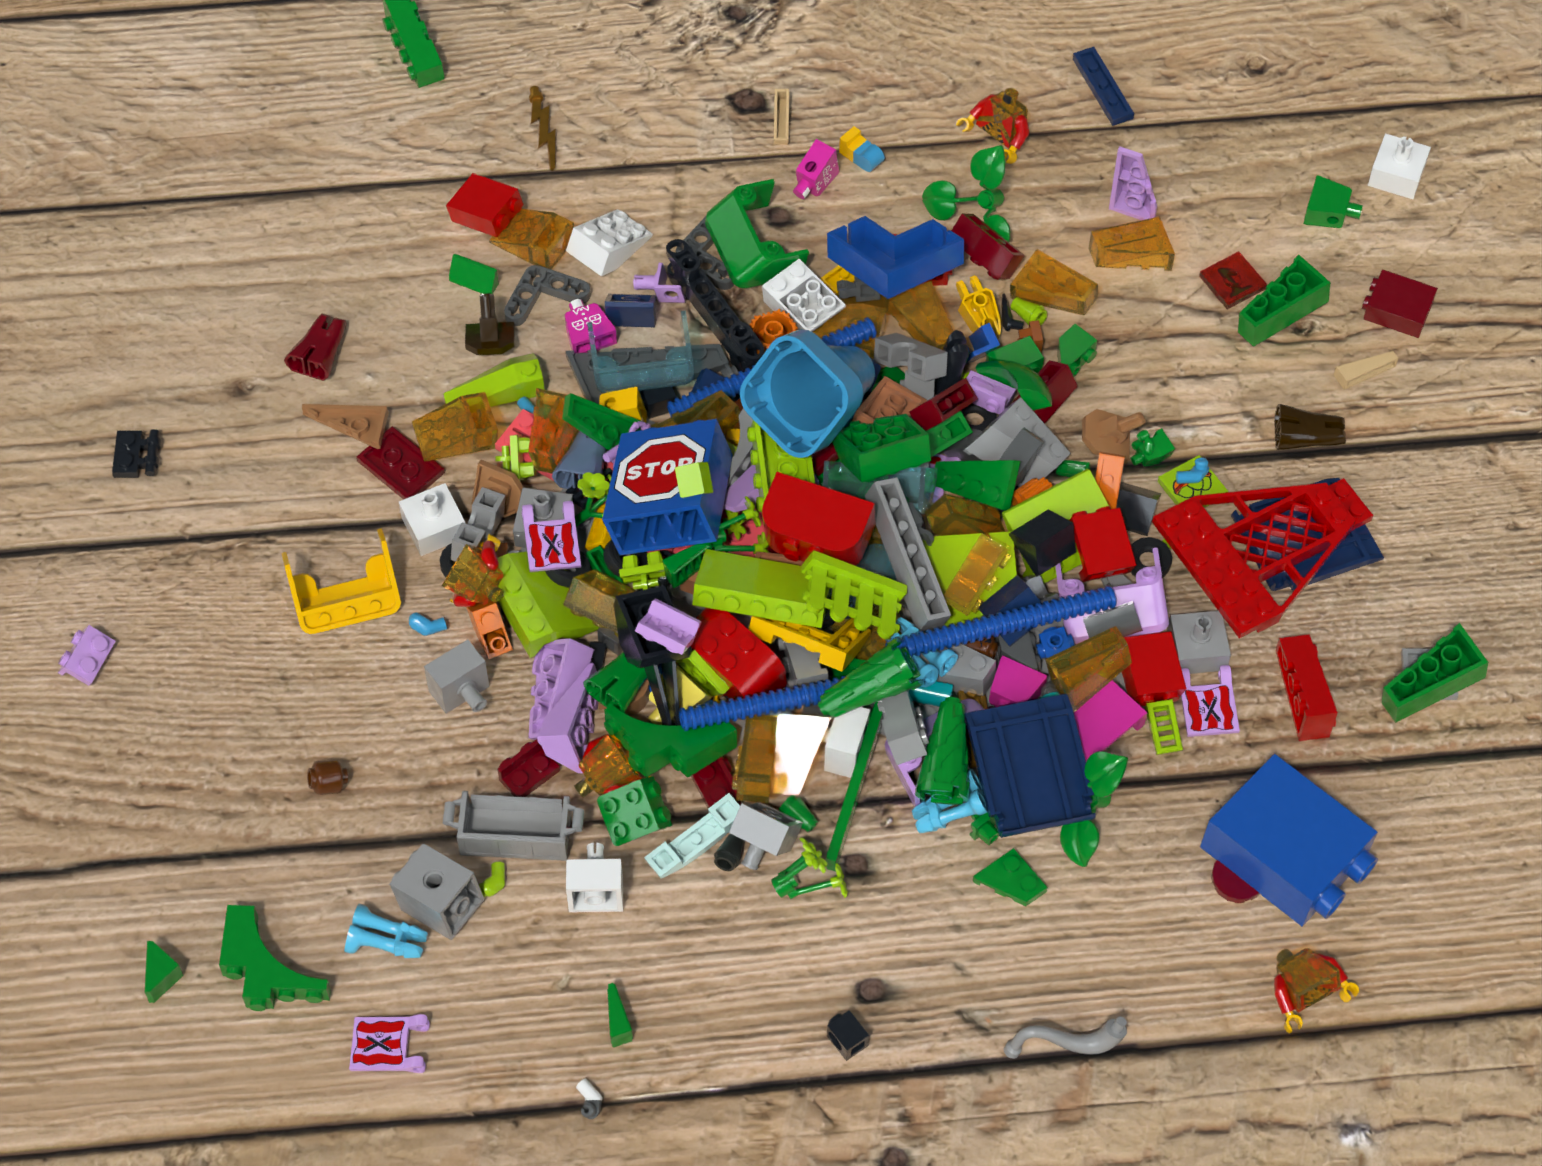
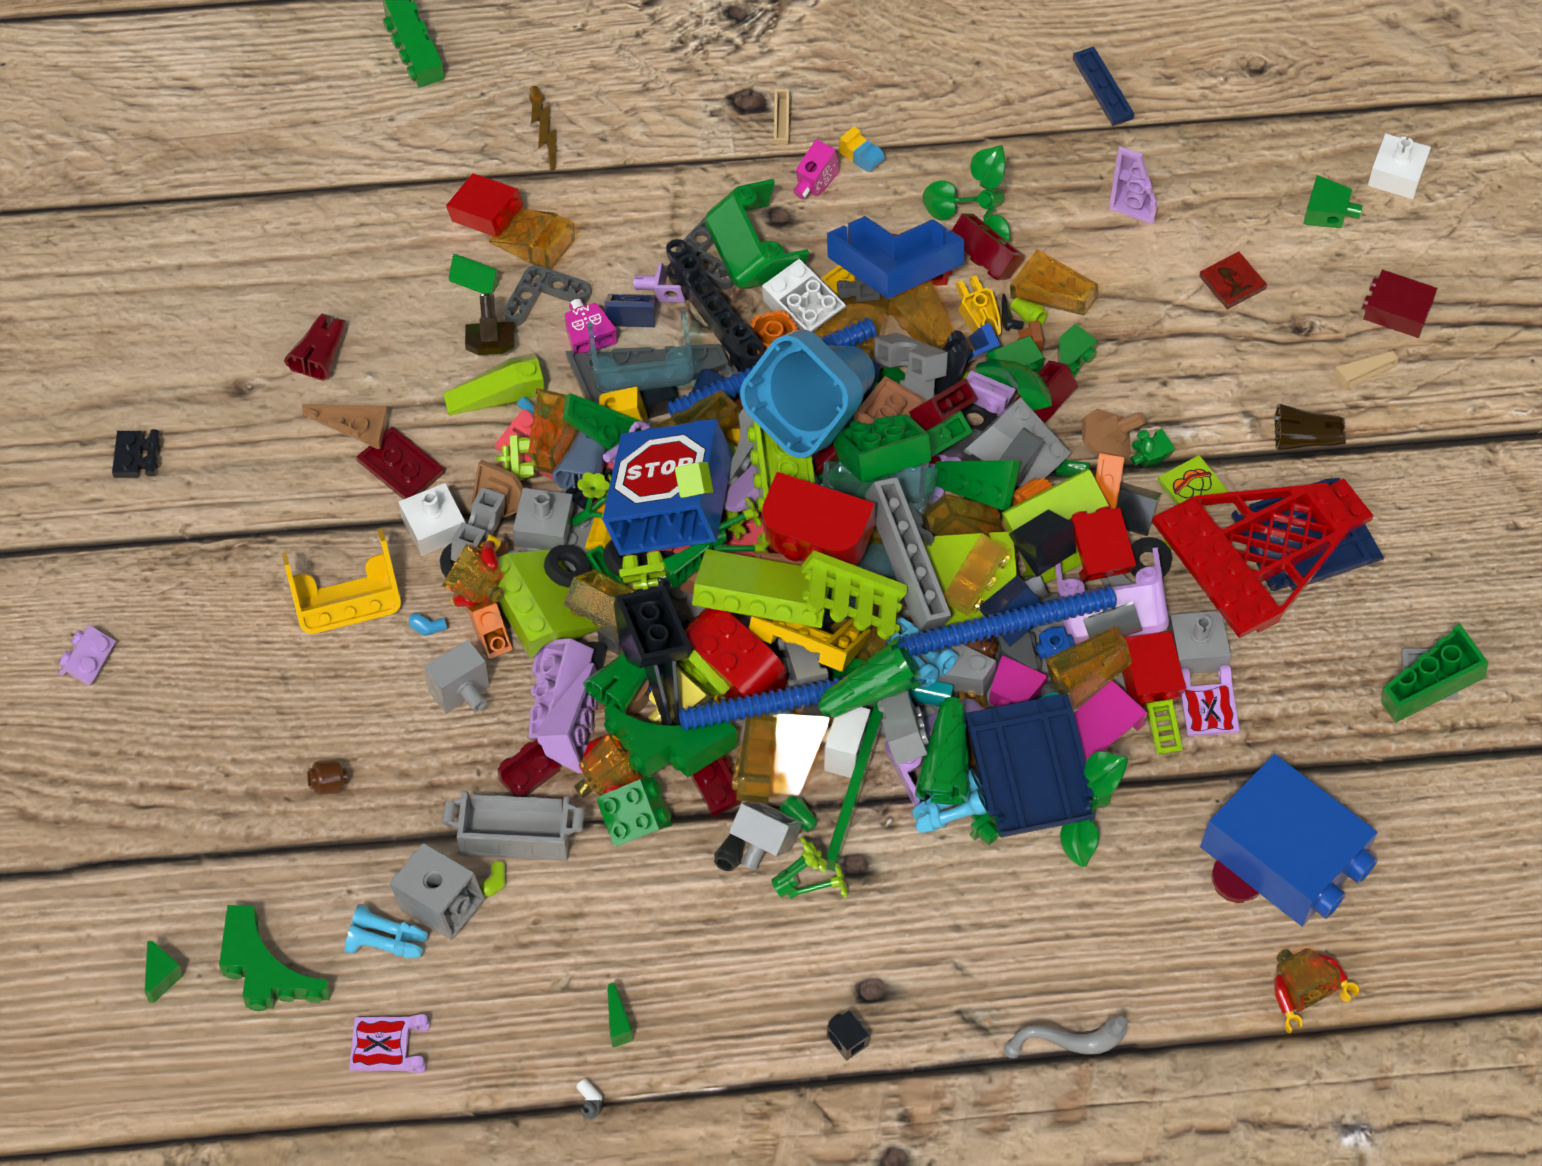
clear yellow slope [412,392,498,462] -> none
flag [522,501,581,572] -> none
white slope [566,209,653,276] -> none
white brick [566,843,623,912] -> none
lavender bracket [635,599,701,655] -> none
light aqua slope [644,793,740,879] -> none
torso [956,88,1030,164] -> none
green wing [973,848,1048,907] -> none
clear yellow wedge [1089,216,1175,271] -> none
dark azure arm [1176,457,1209,484] -> none
green wedge [1238,255,1331,347] -> none
red wedge [1276,634,1338,741] -> none

